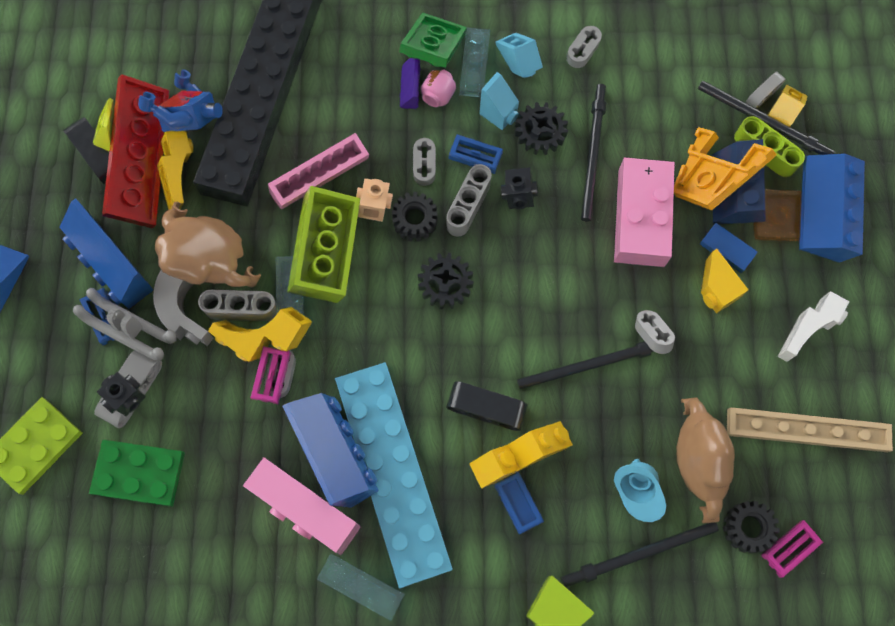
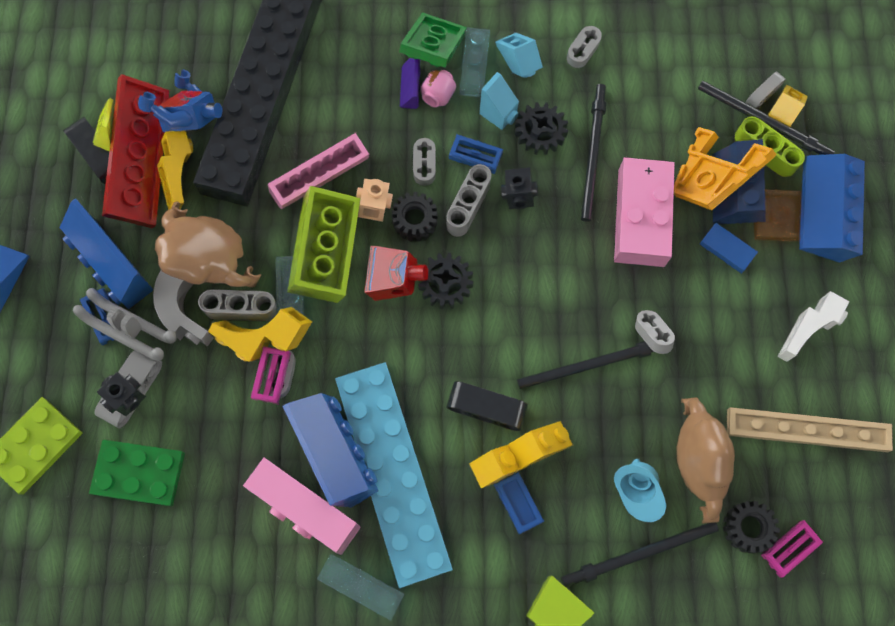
yellow slope [701,249,748,314] -> none
none -> torso [365,246,428,301]

